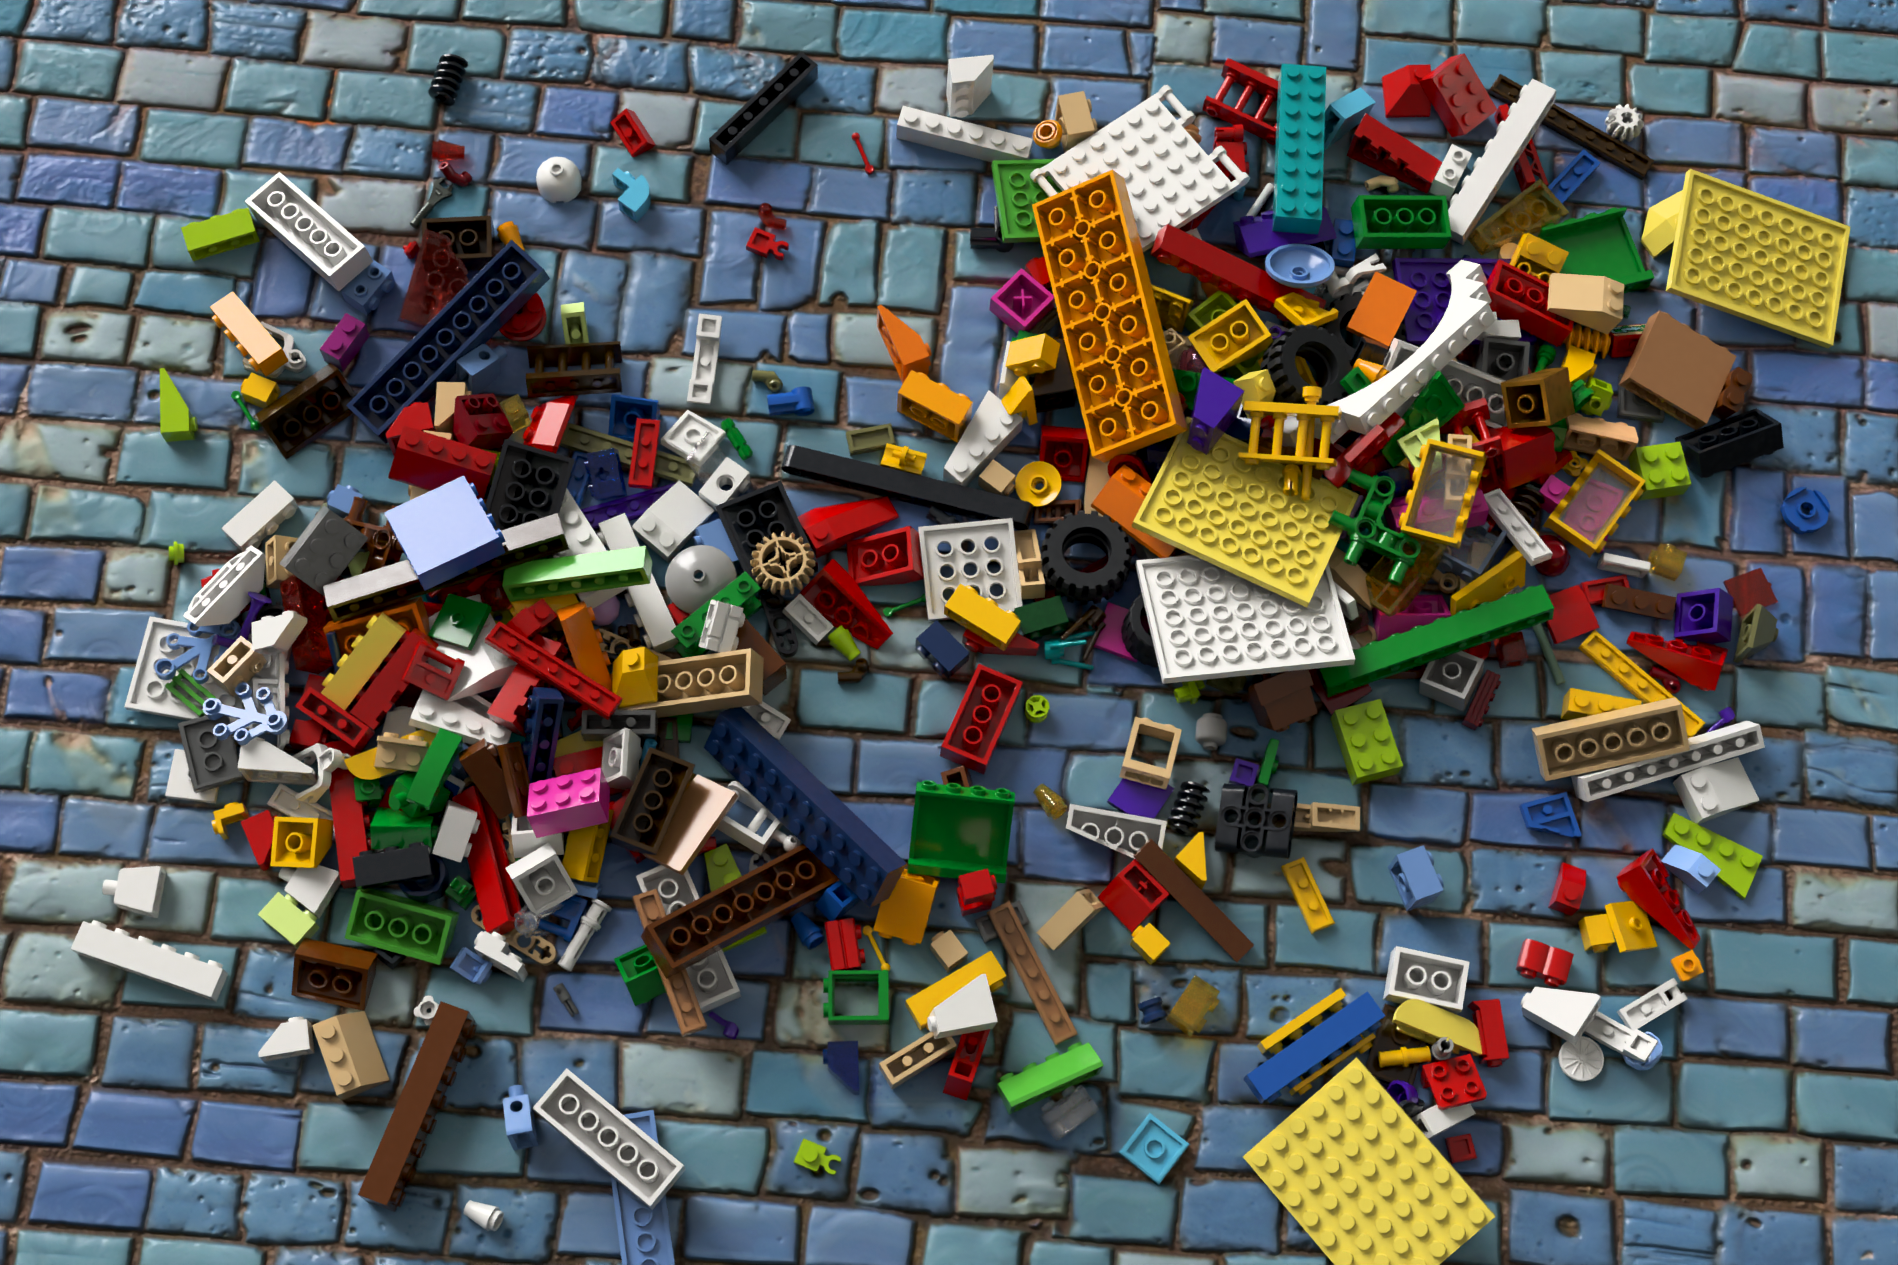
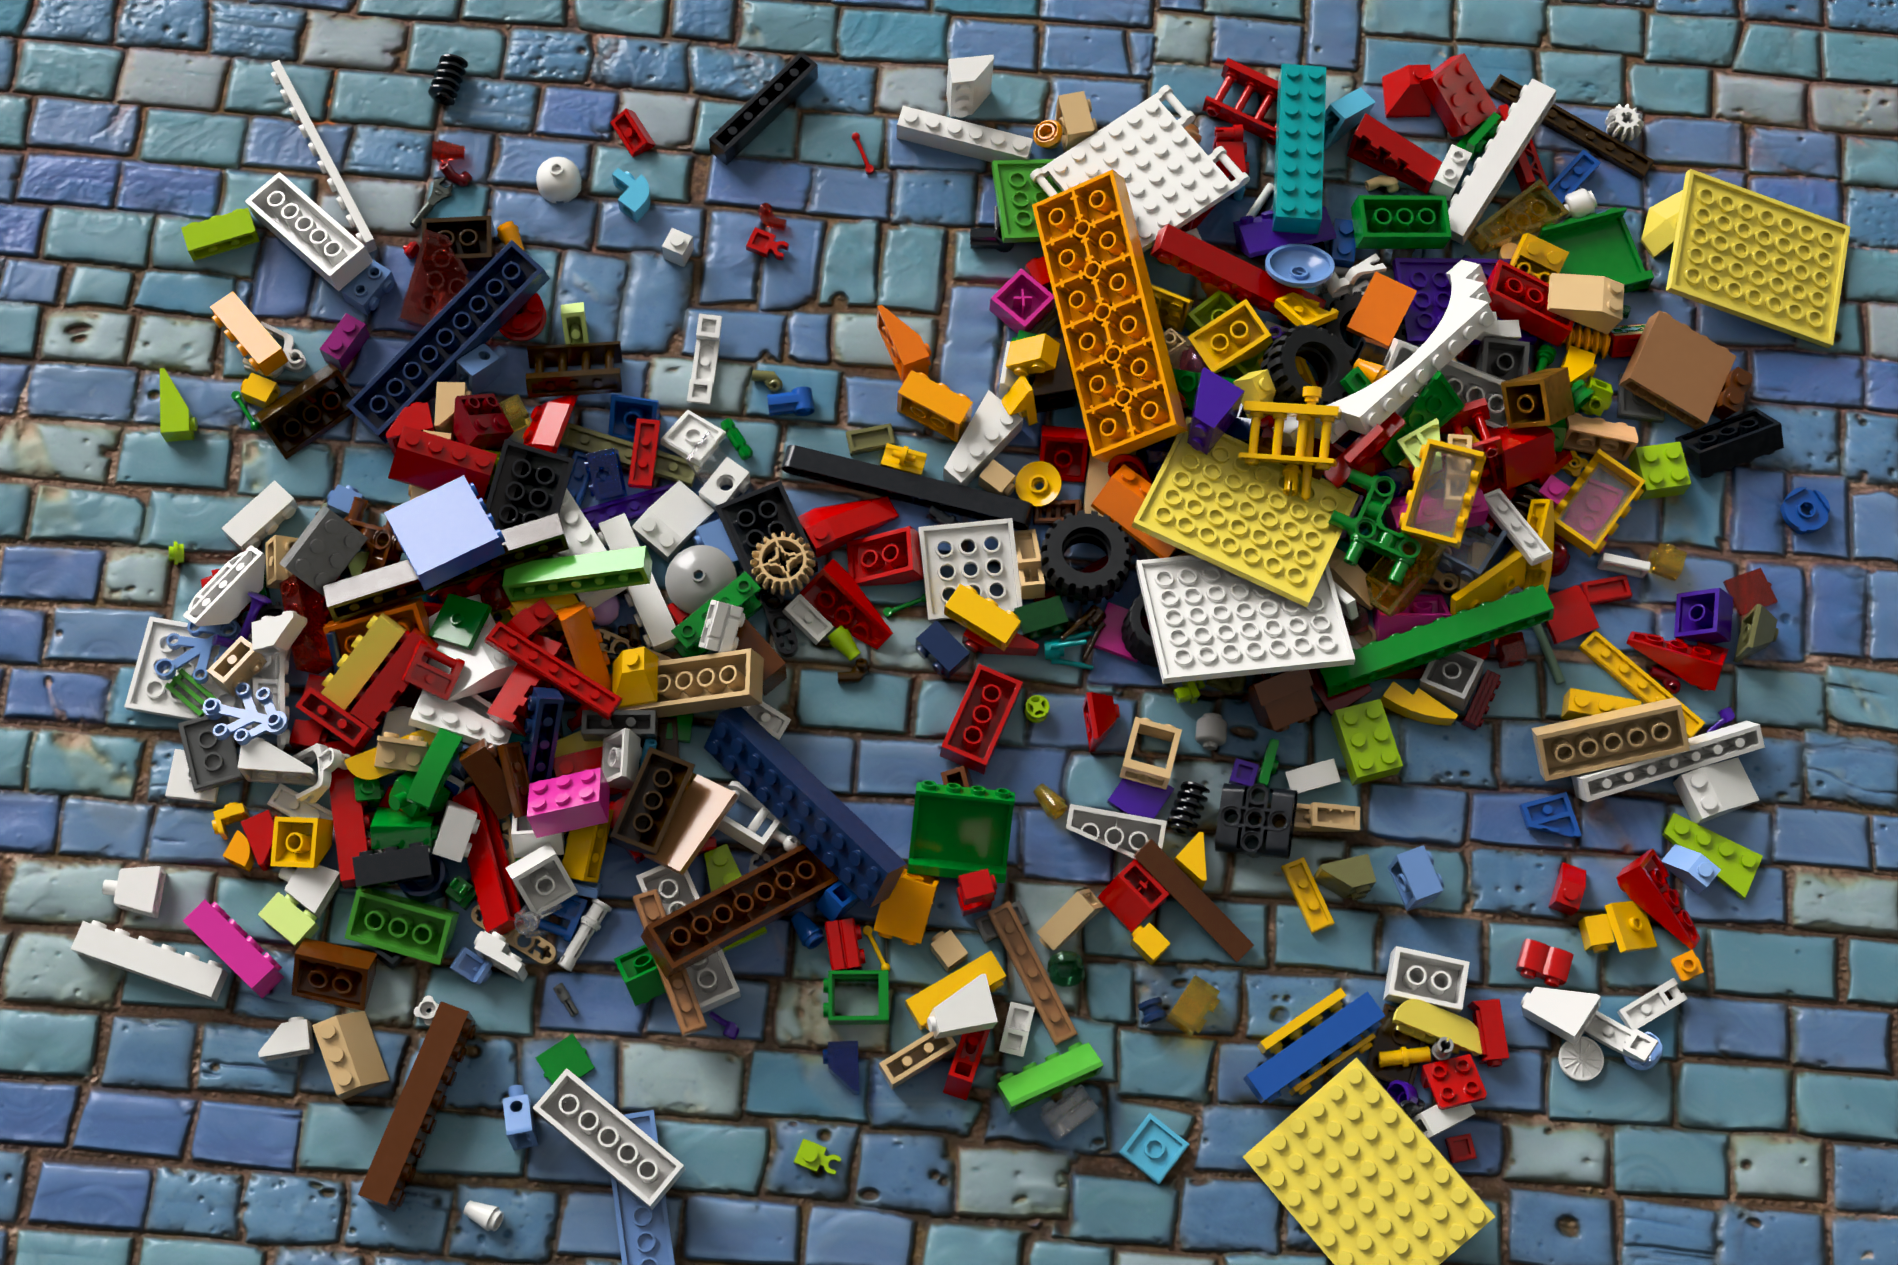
reddish brown plate [1602,584,1676,621] -> none
none -> dark pink brick [183,899,284,999]
none -> light orange brick [223,830,255,872]
none -> white plate [270,60,377,253]
none -> green piece [535,1033,595,1085]
none -> white brick [662,228,694,267]
none -> white slope [999,1001,1035,1057]
none -> clear green hair [1047,950,1085,987]
none -> red slope [1083,692,1120,752]
none -> white slope [1285,758,1341,794]
none -> olive slope [1313,854,1376,900]
none -> yellow slope [1381,681,1458,726]
none -> green bracket [1456,112,1501,161]
none -> yellow slope [1523,499,1554,594]
none -> white head [1562,188,1597,219]

